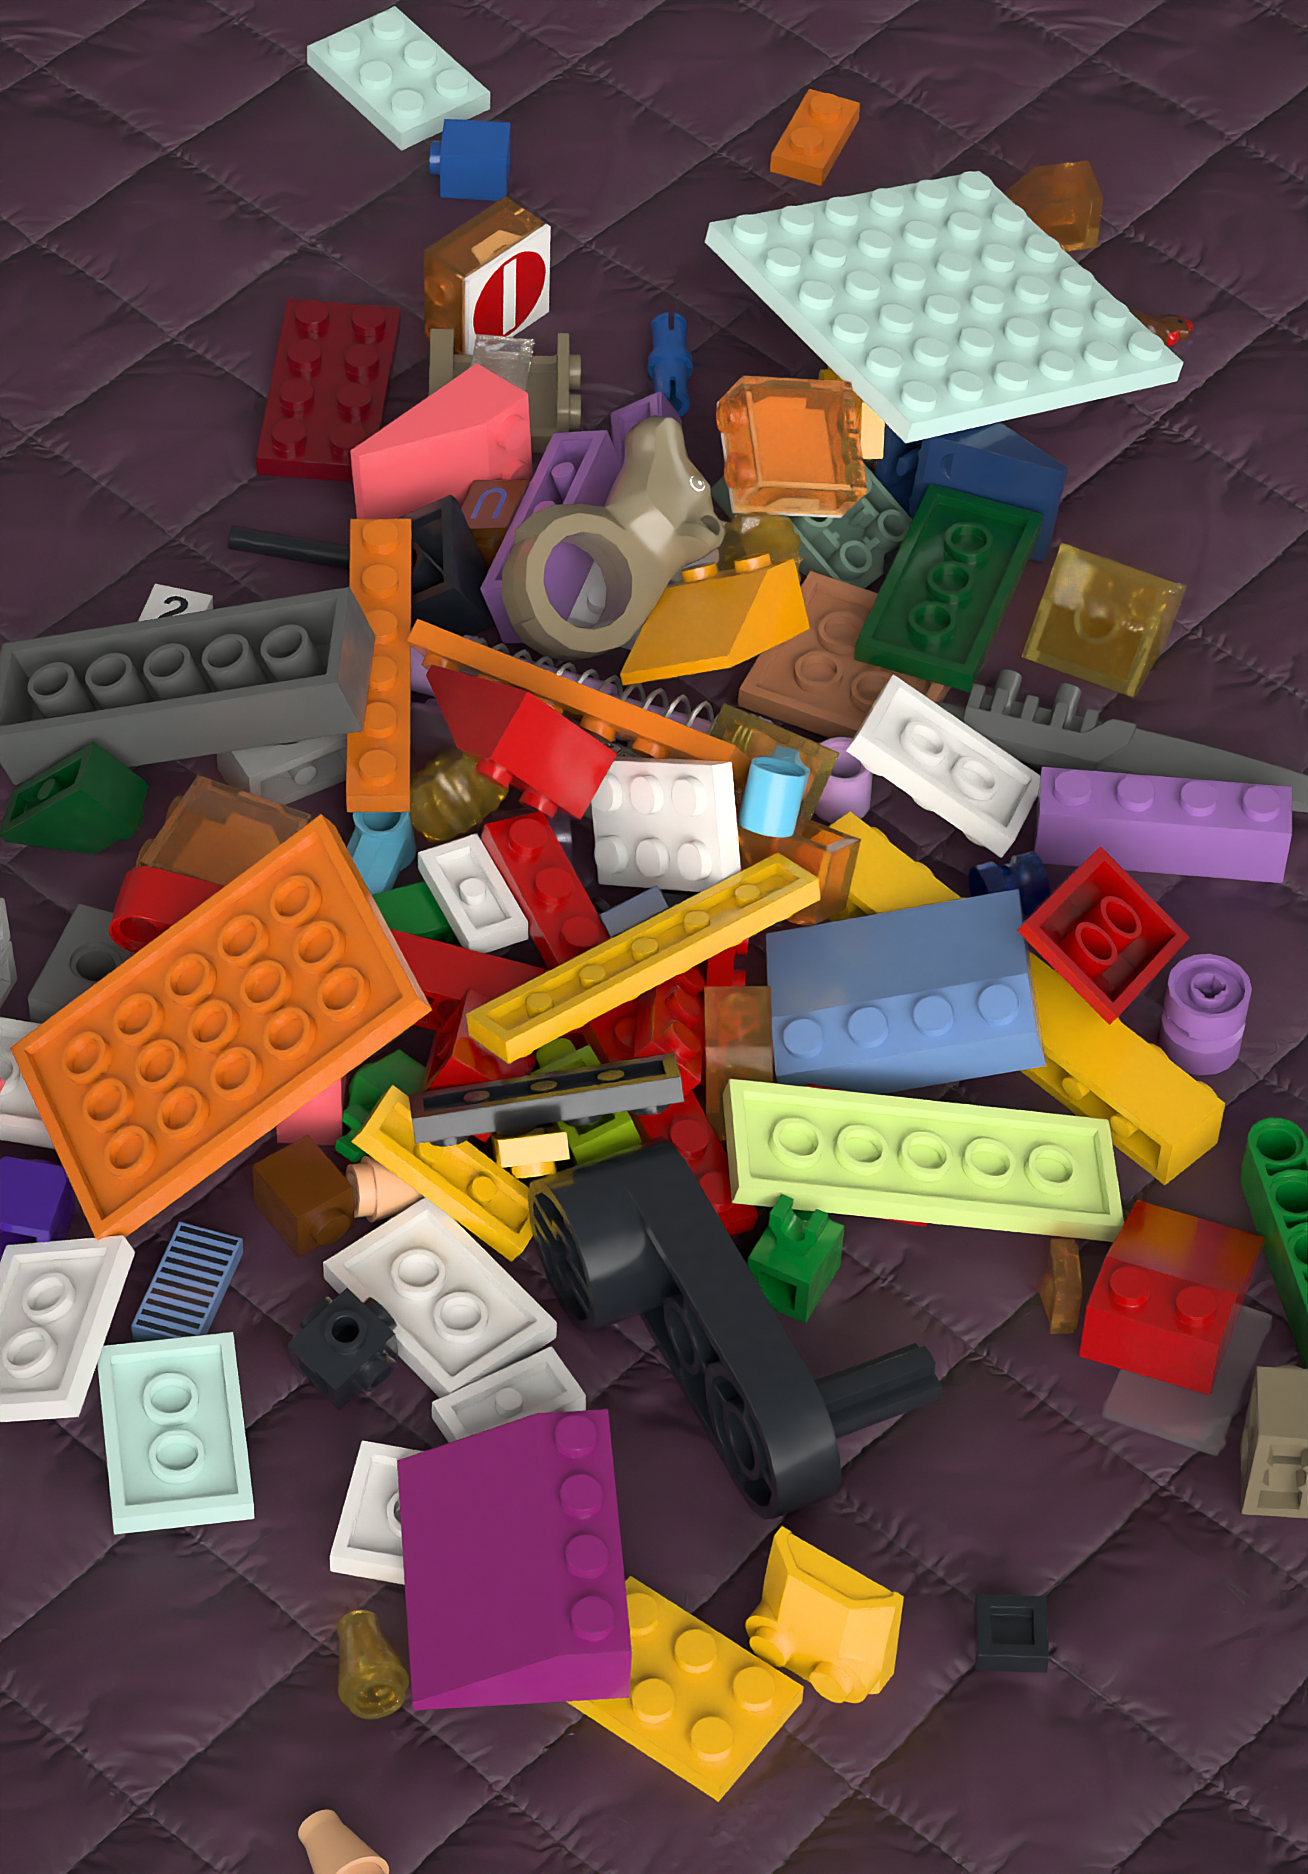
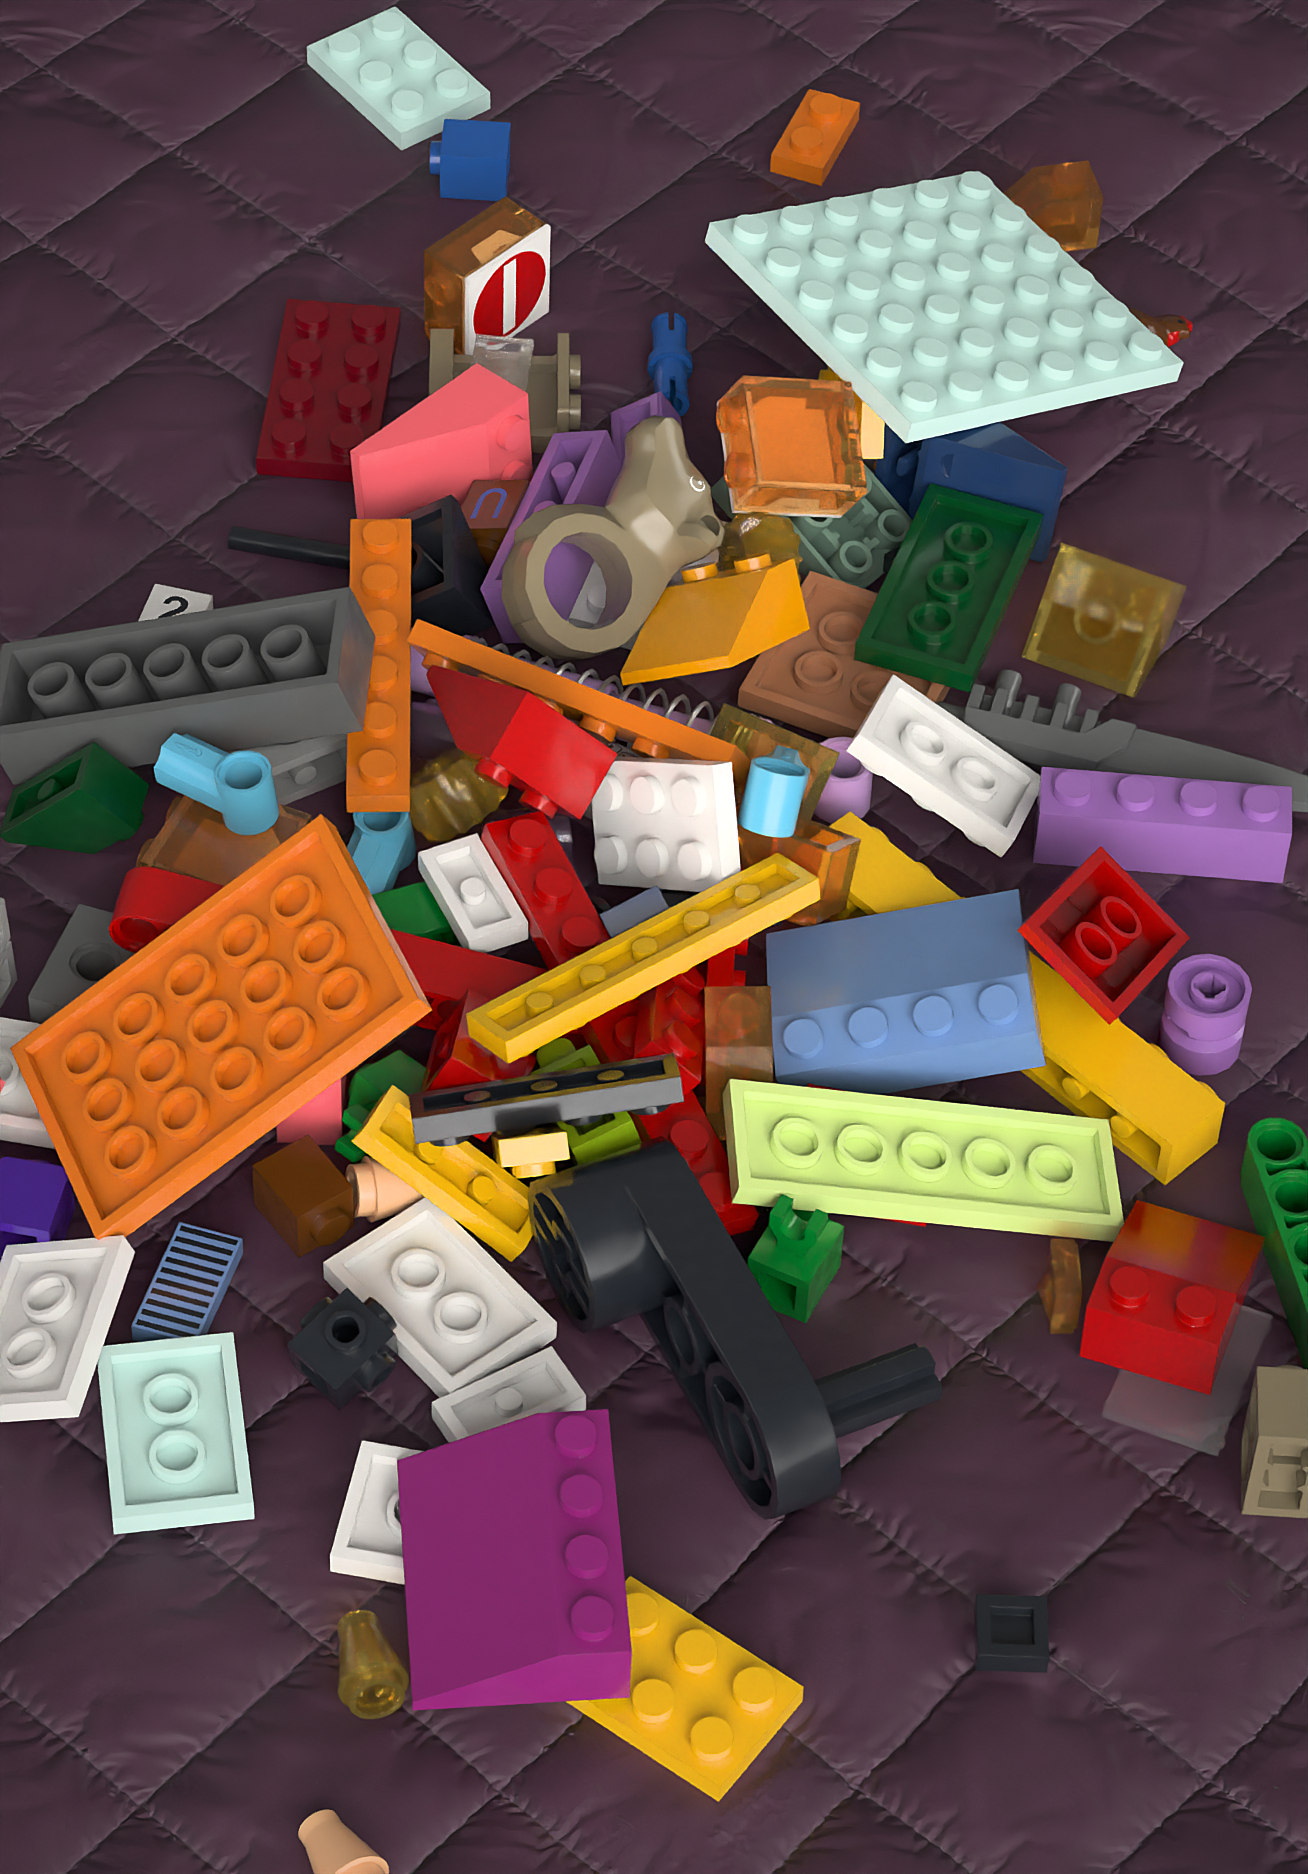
yellow slope [745,1526,904,1703] -> none
clear blue wheel [968,851,1050,916] -> none
none -> medium azure piece [154,733,279,835]

